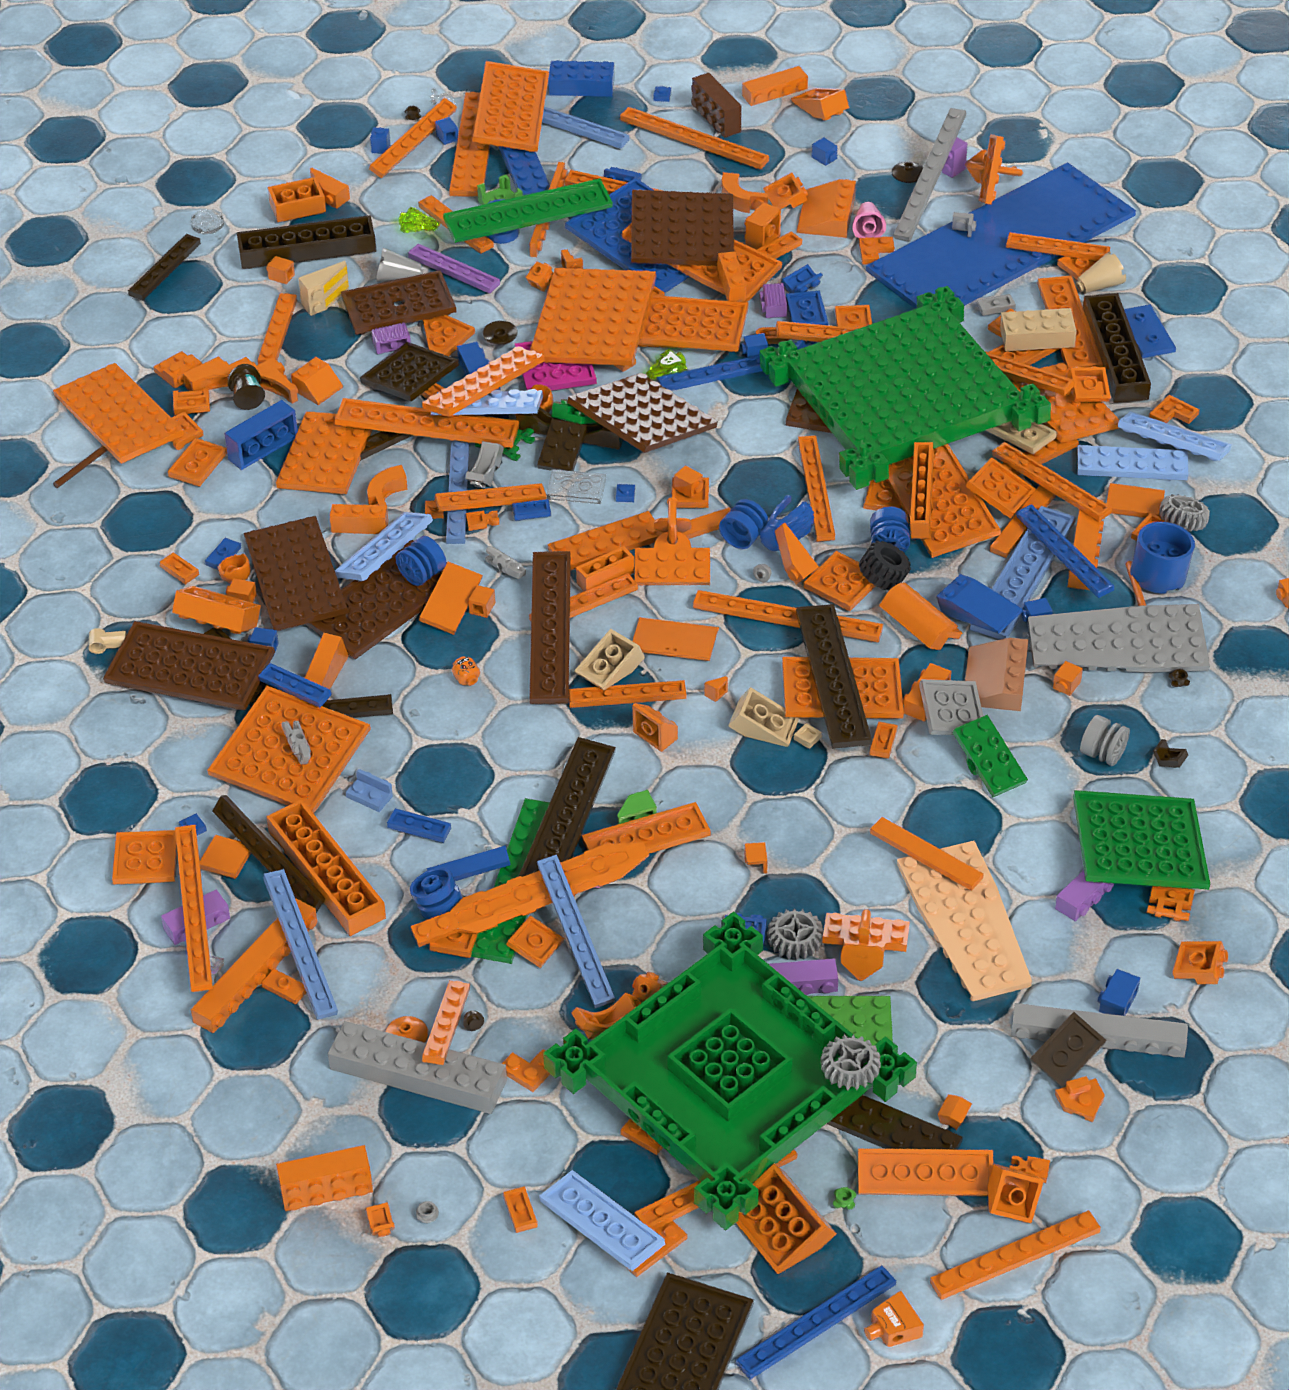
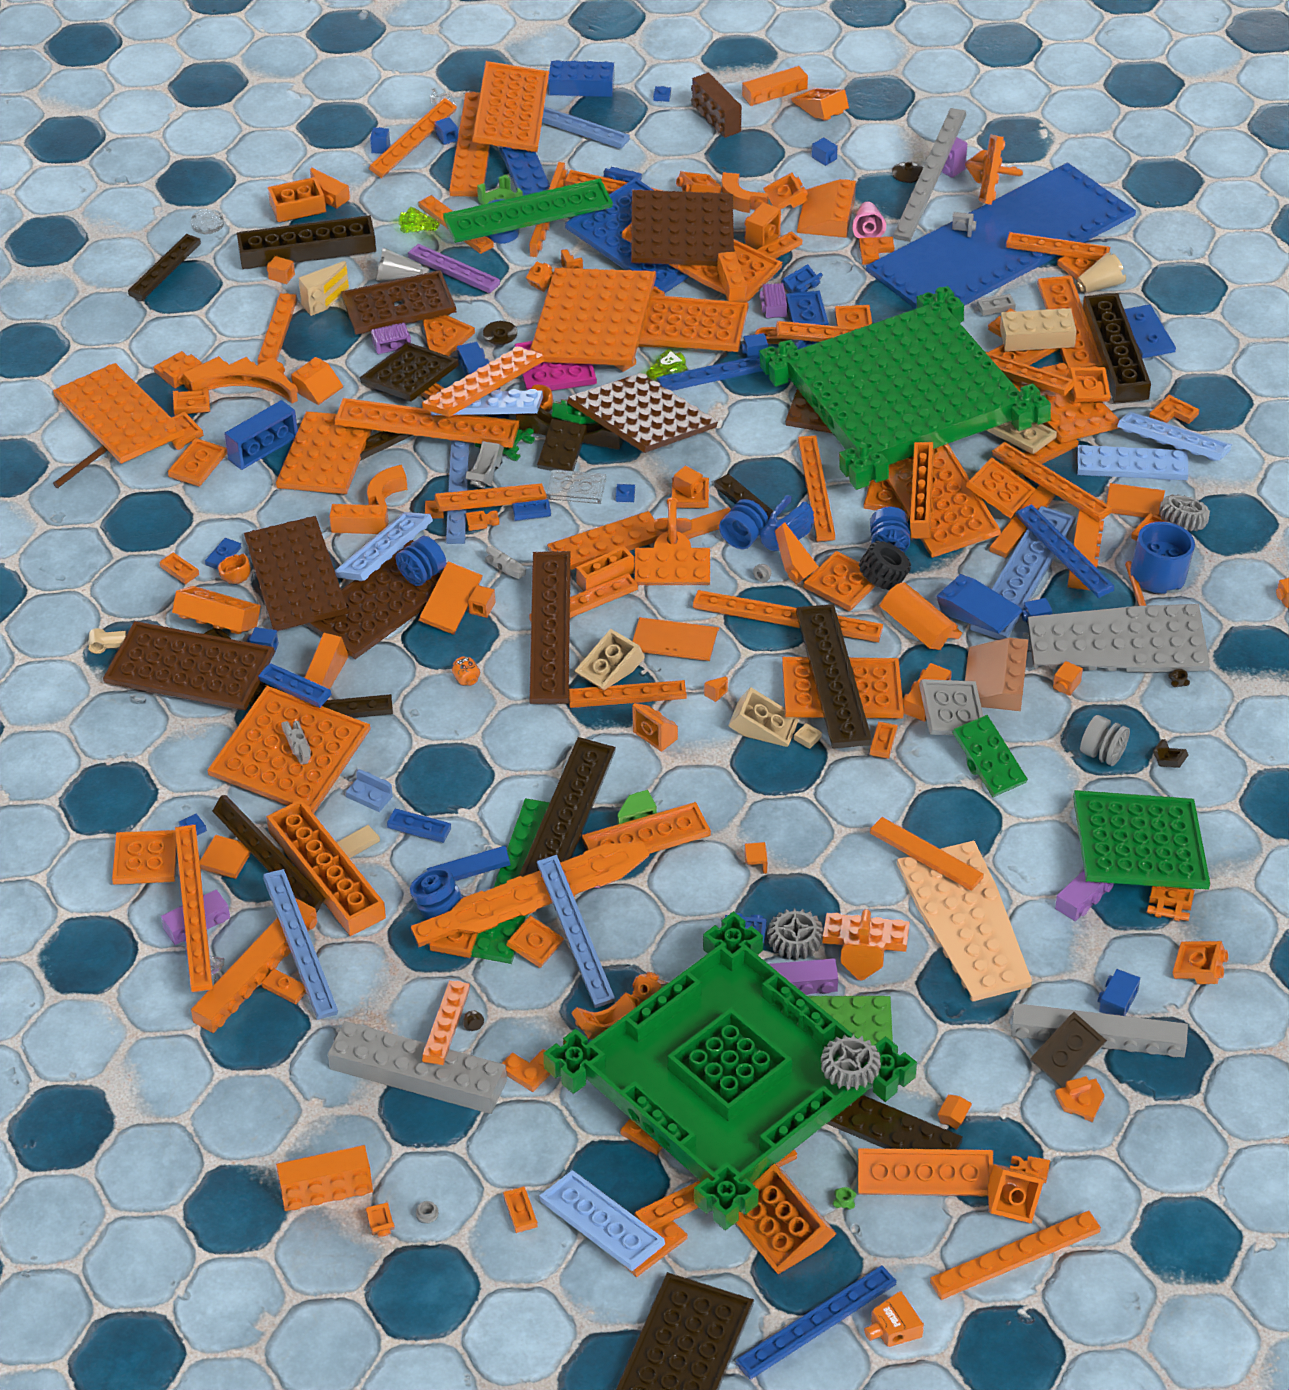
orange brick [226,578,257,603] -> none
dark brown hat [227,364,265,410] -> none
orange dish [385,1016,428,1043] -> none
dark brown plate [405,106,421,120] -> none
orange plate [620,107,769,169] -> none
none -> tan tile [336,825,380,859]
none -> orange plate [676,171,722,193]
none -> dark brown plate [714,473,773,521]

